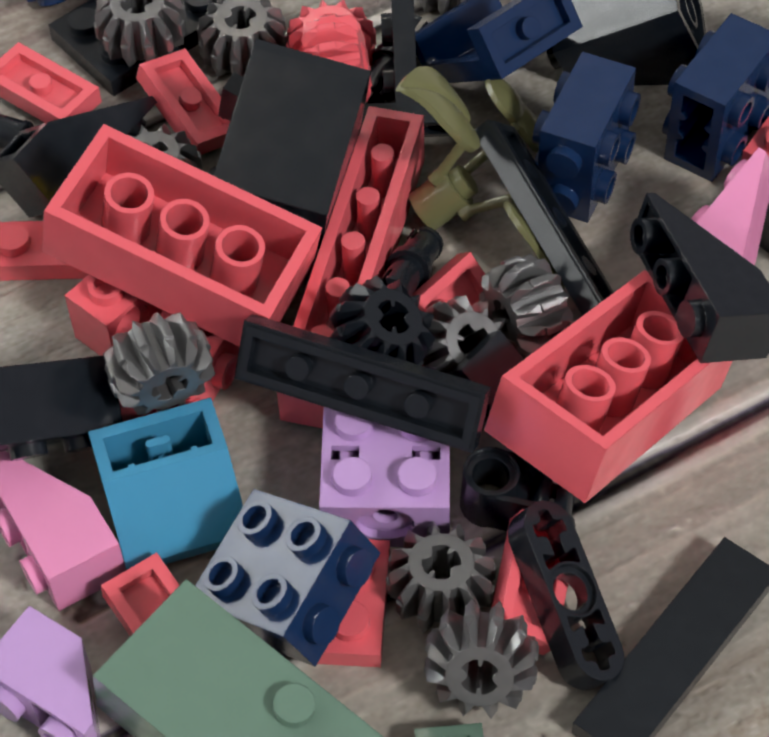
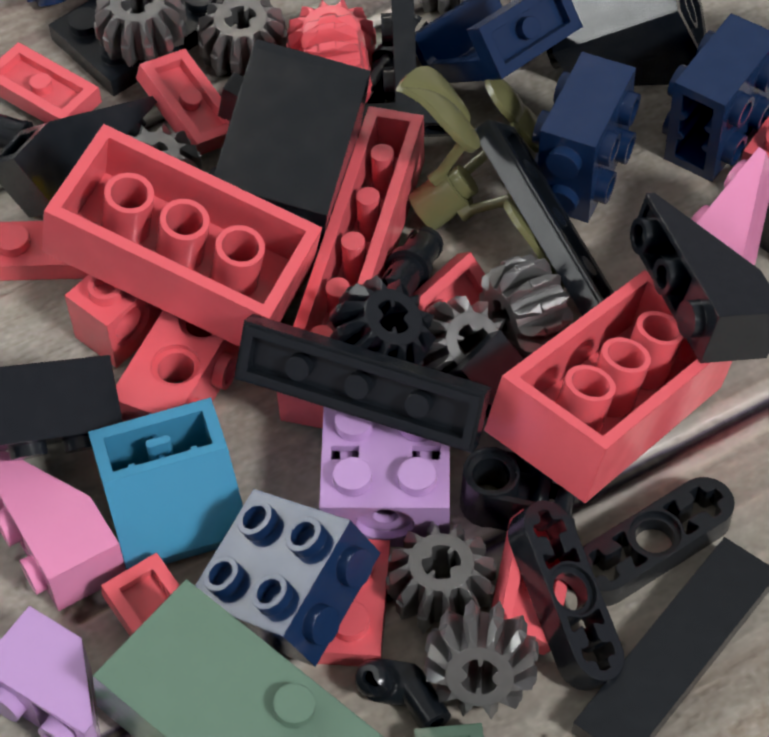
flat silver gear [103,312,215,415] -> none
none -> black arm [355,659,451,728]
none -> black beam [583,477,735,606]

